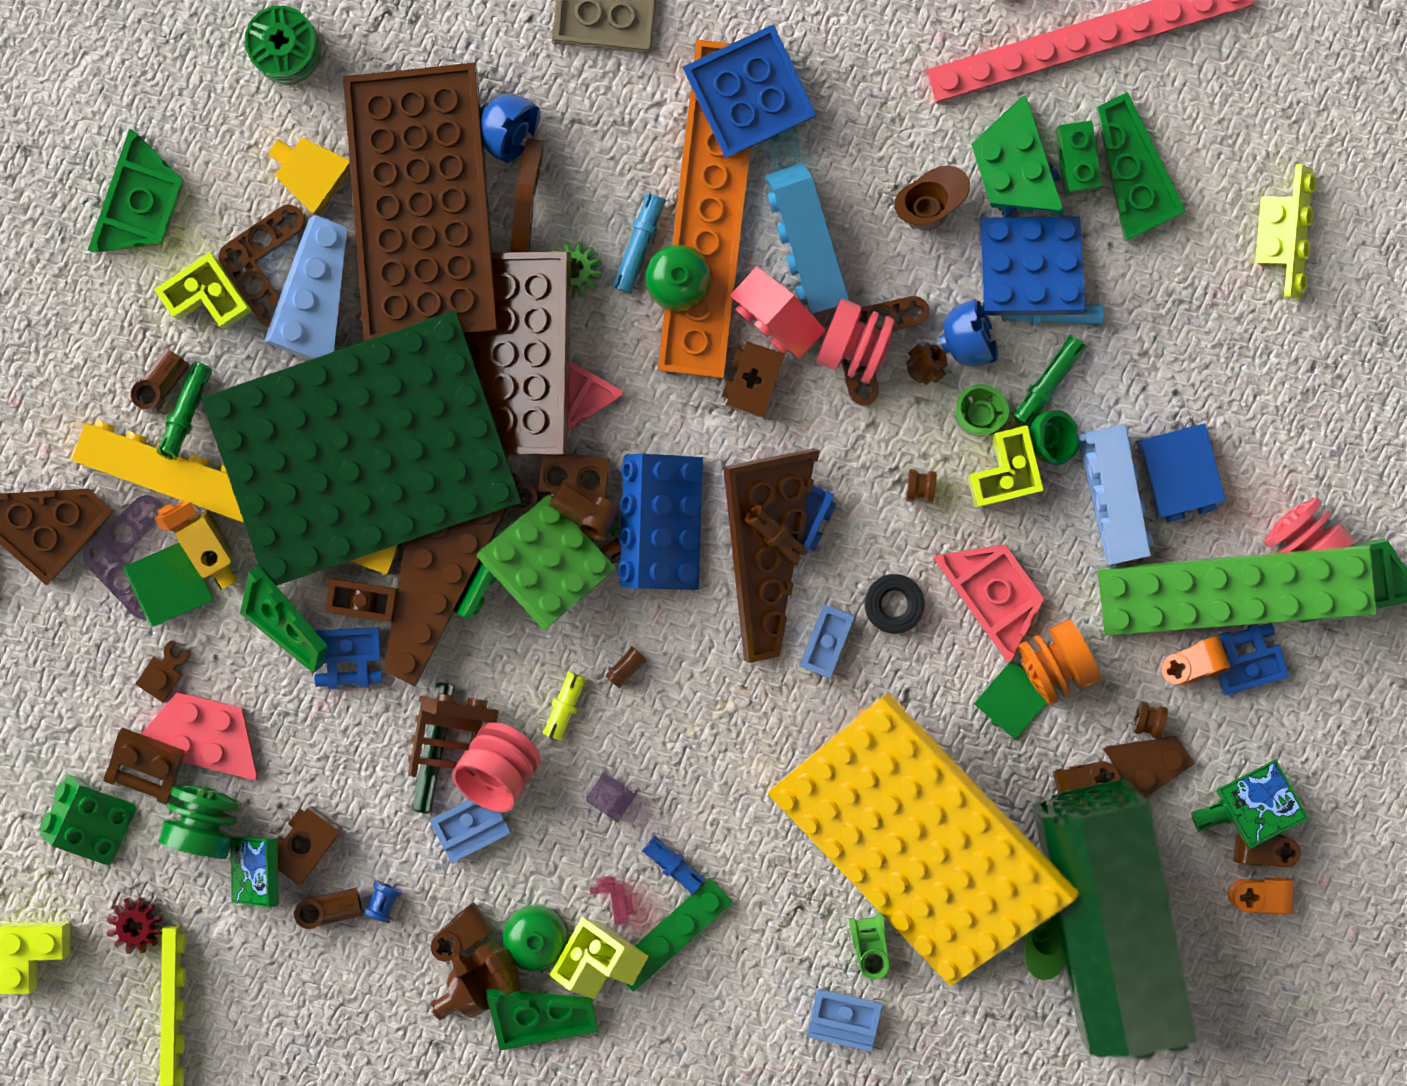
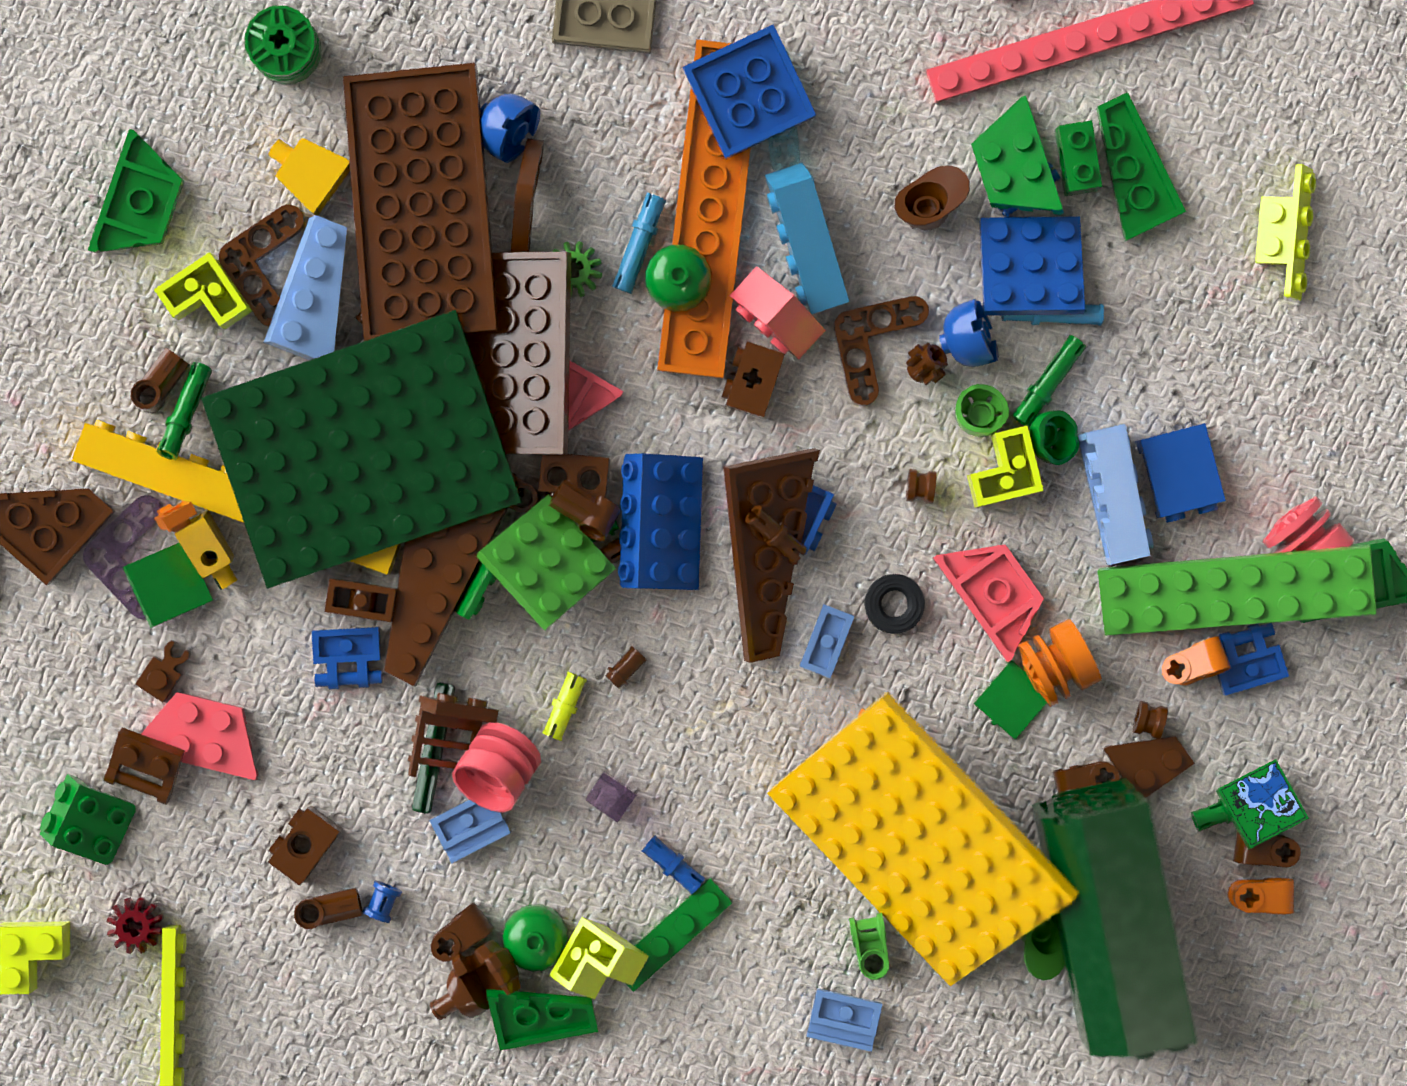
green wheel [158,785,242,859] -> none
tile [230,835,279,907] -> none
green wing [240,565,328,673] -> none
clear pink bracket [590,876,634,925] -> none
coral wheel [815,298,895,384] -> none

